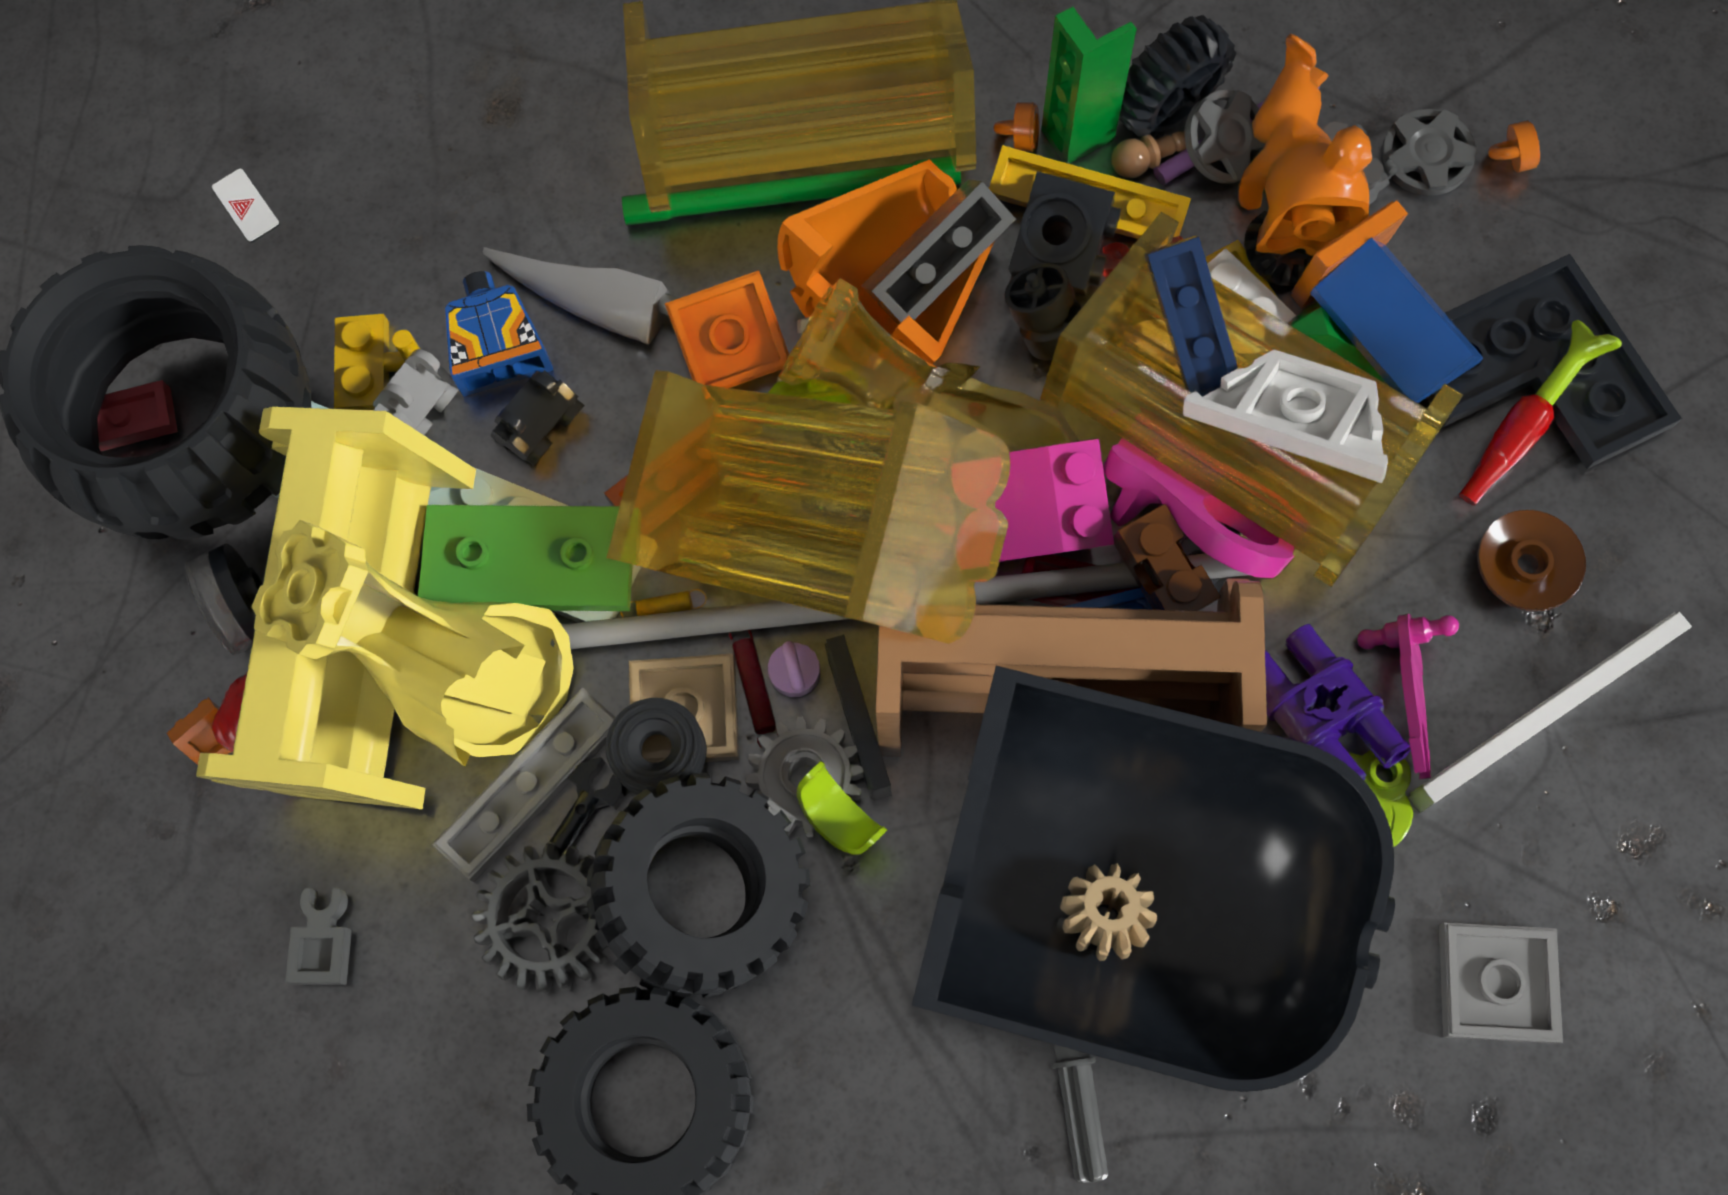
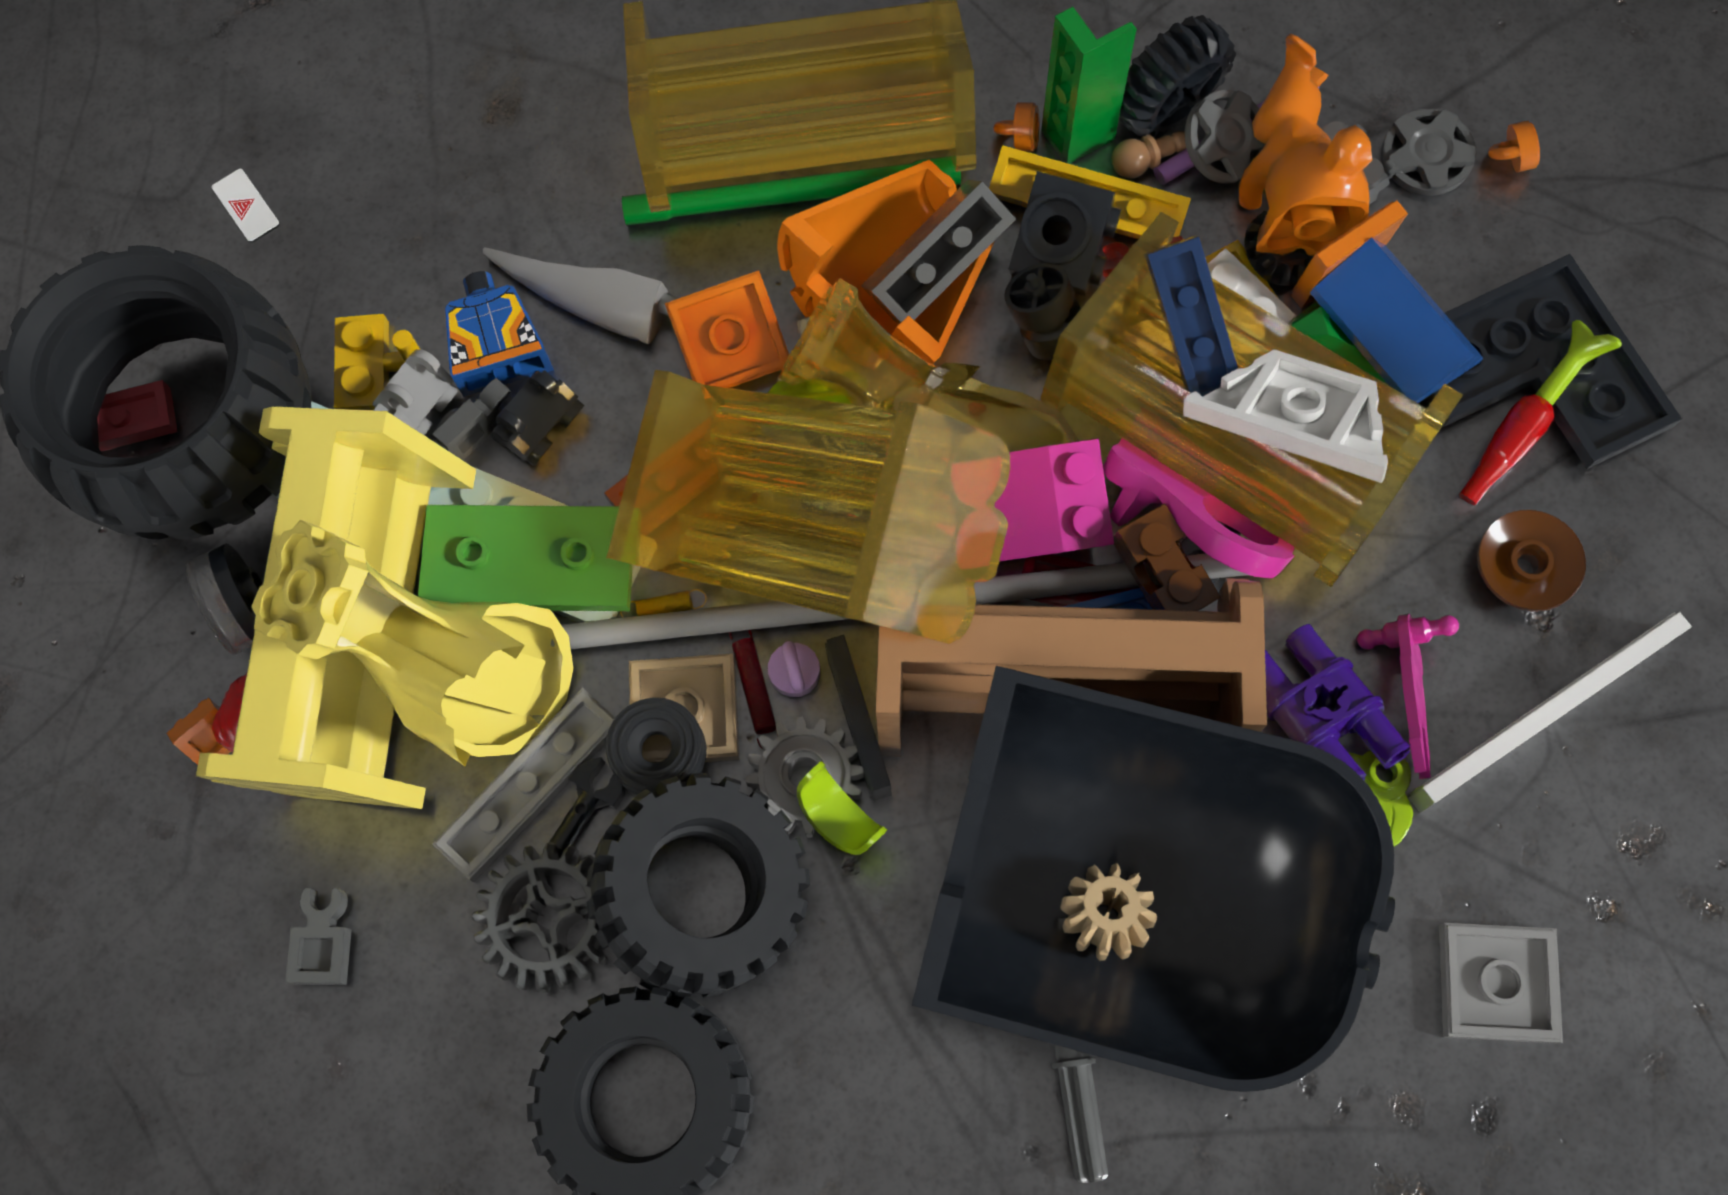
none -> dark grey plate [432,378,513,461]

